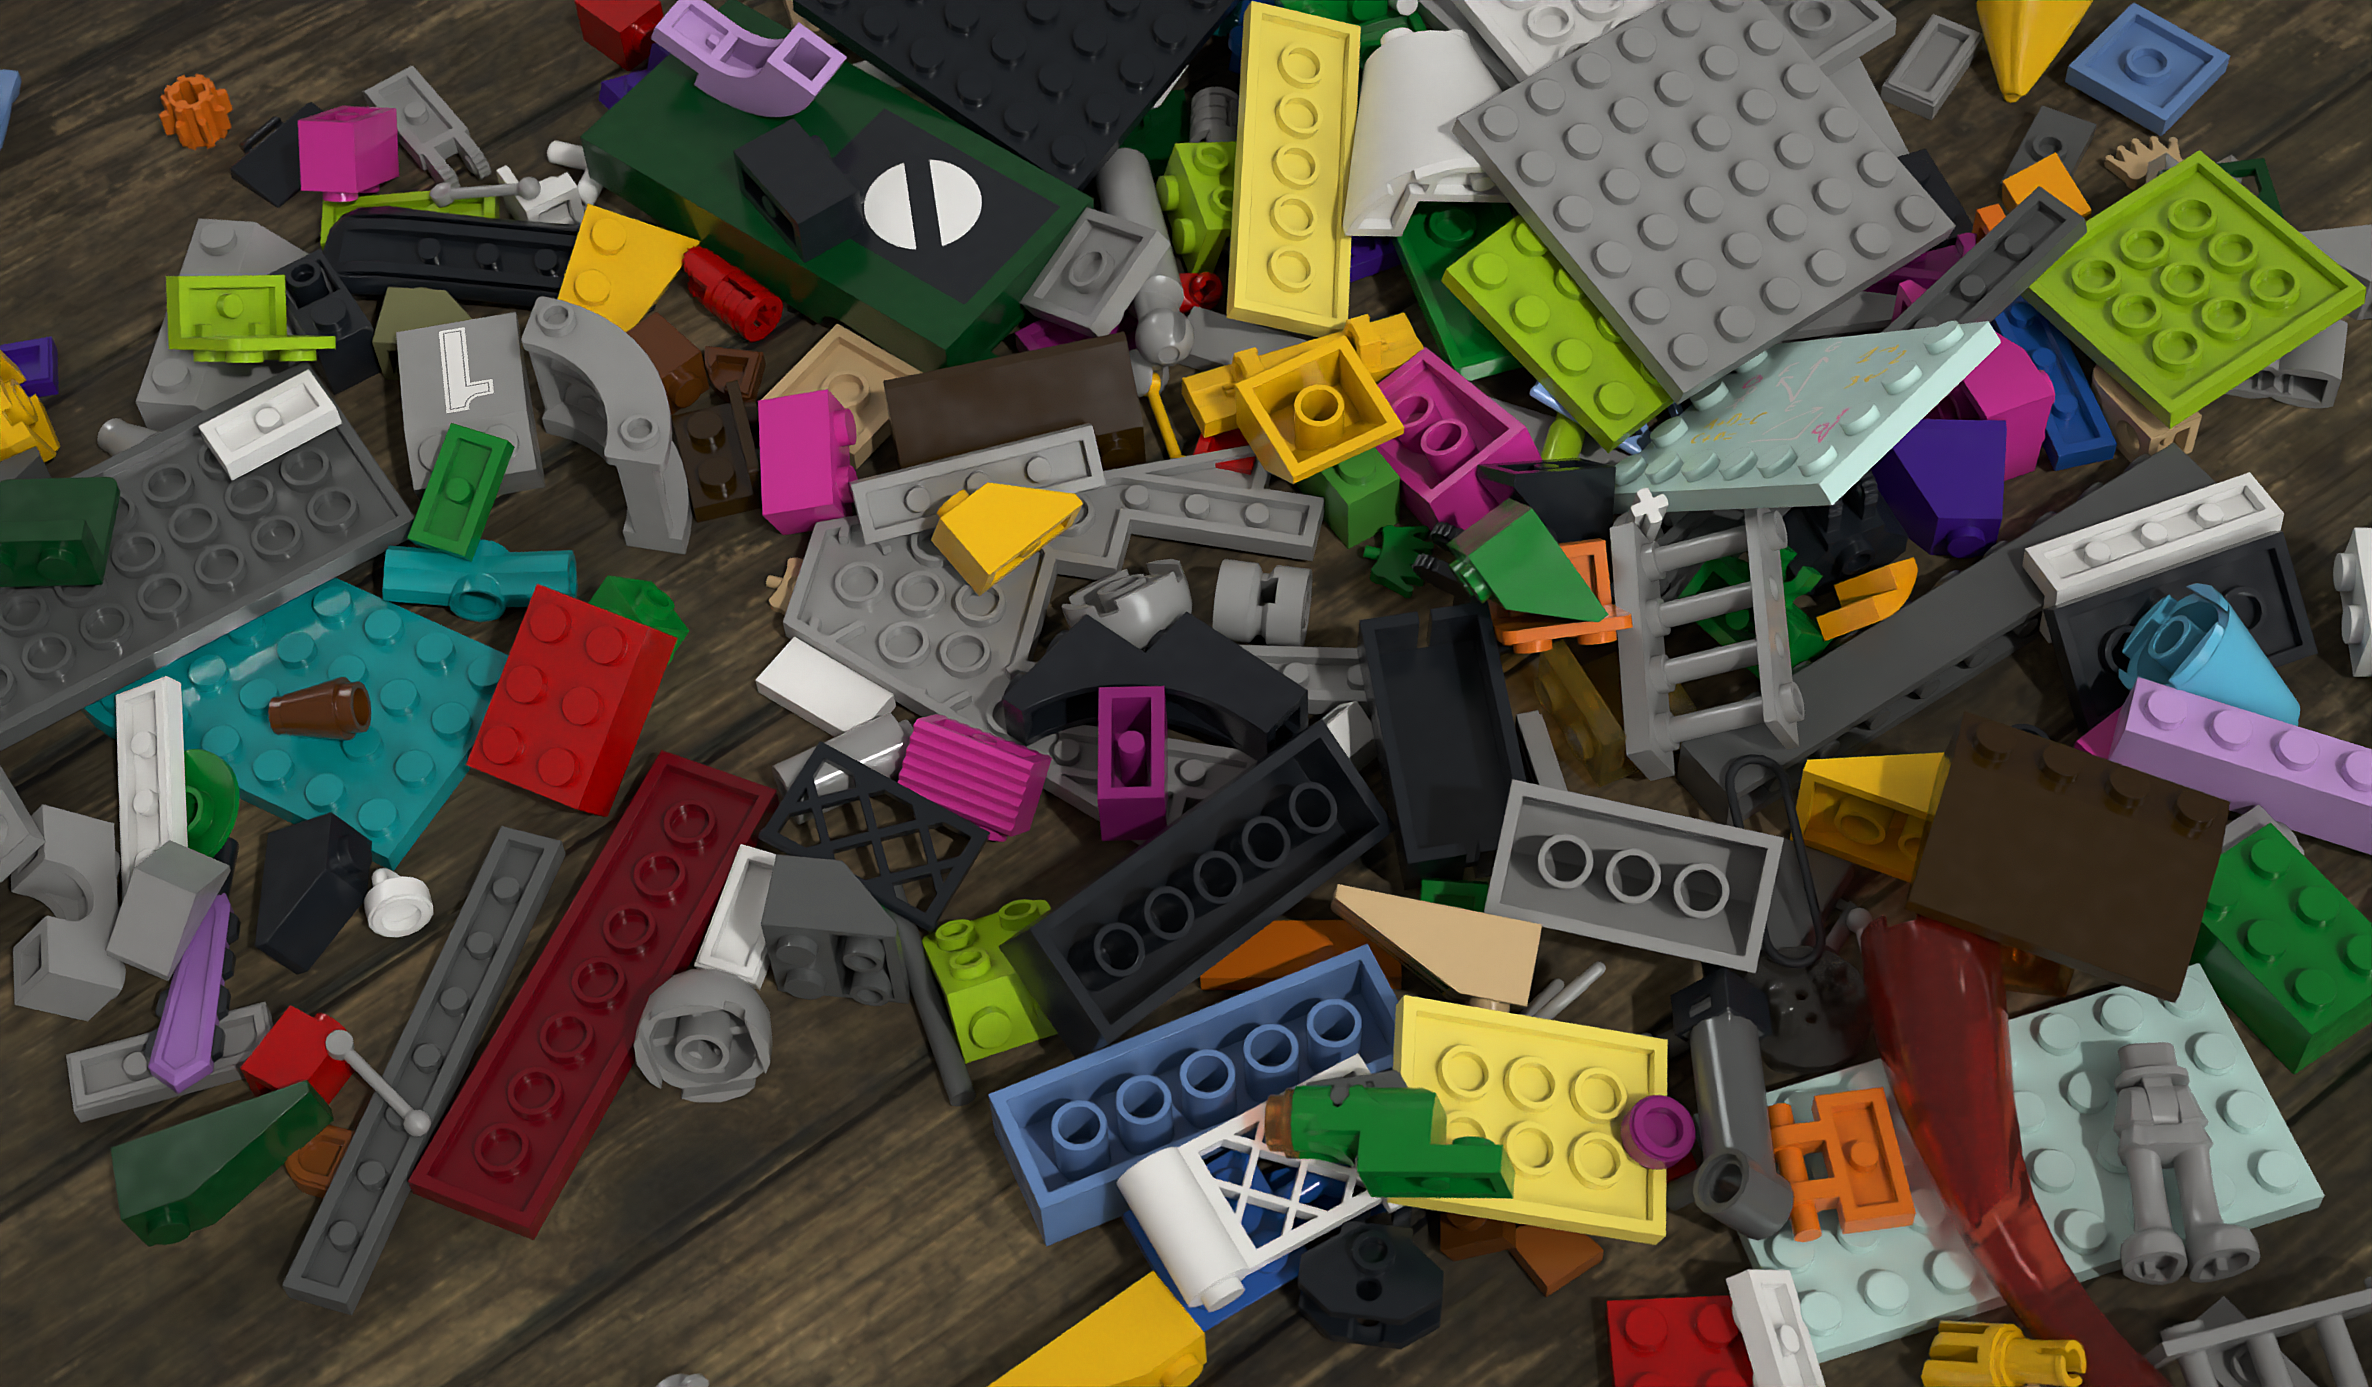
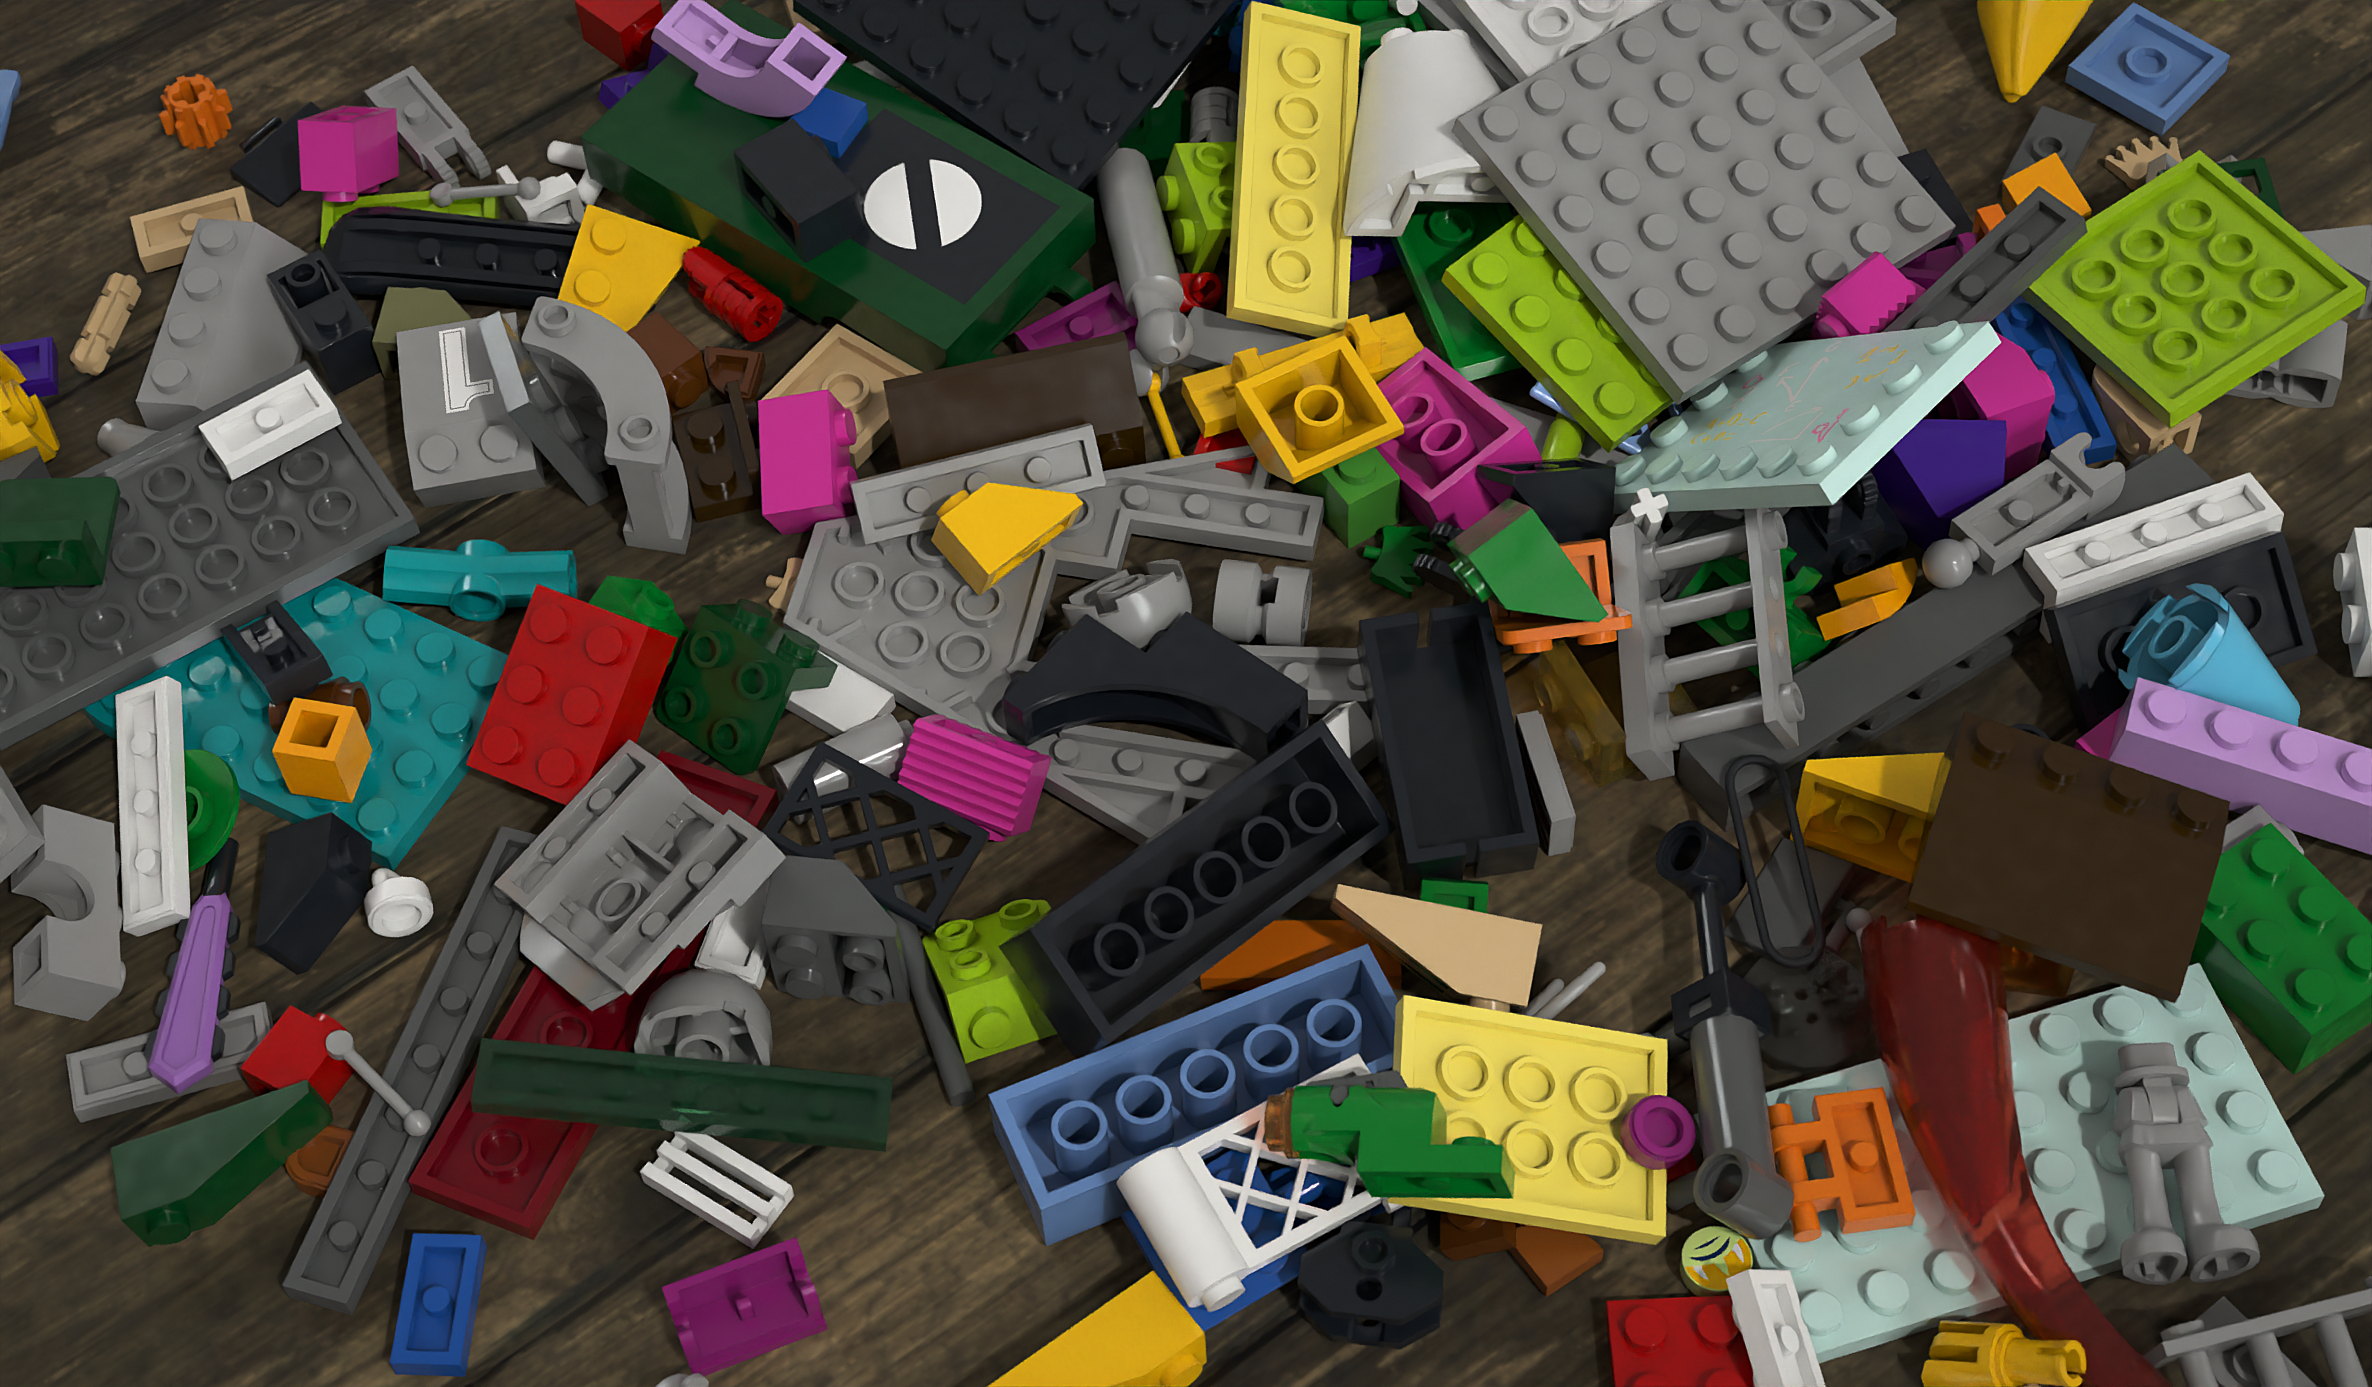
light grey slope [106,840,231,981] -> none
lime bracket [166,275,336,363] -> none
green plate [408,423,515,562] -> none
light grey plate [1020,207,1171,338] -> none
magenta brick [1097,686,1168,841] -> none
light grey slope [1484,779,1784,973] -> none
light grey tile [1880,14,1984,121] -> none
none -> tan axle [70,272,141,376]
none -> tan plate [130,186,254,273]
none -> black hinge [220,600,333,706]
none -> light orange brick [272,697,373,803]
none -> blue plate [390,1233,487,1377]
none -> clear green plate [471,1038,893,1152]
none -> dark grey wing [478,311,610,507]
none -> light grey slope [494,739,786,1011]
none -> white tile [640,1120,794,1249]
none -> dark green bracket [656,599,838,775]
none -> magenta hinge [661,1237,828,1376]
none -> blue tile [789,87,869,159]
none -> tile [1680,1226,1753,1297]
none -> dark pink brick [1810,251,1916,340]
none -> light grey plate [1922,432,2125,589]

